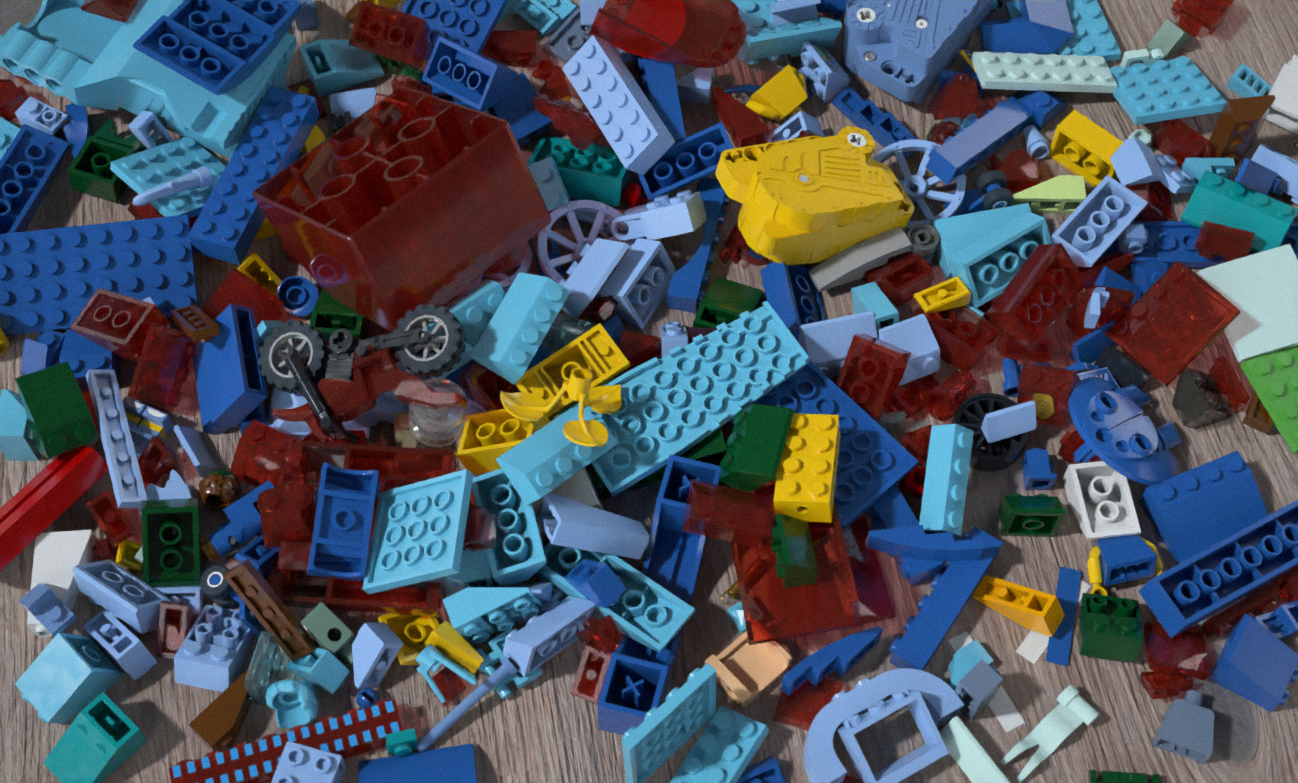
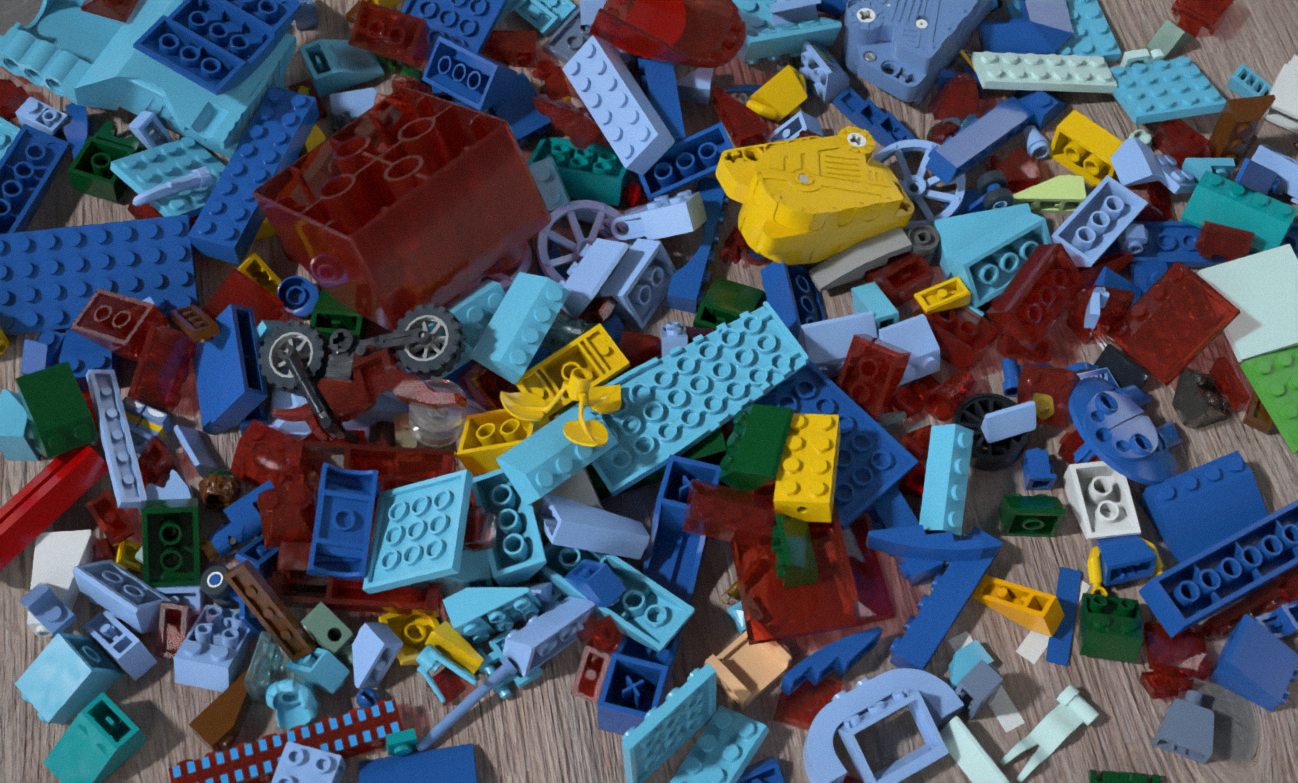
blue slope [1069,320,1119,364] -> none

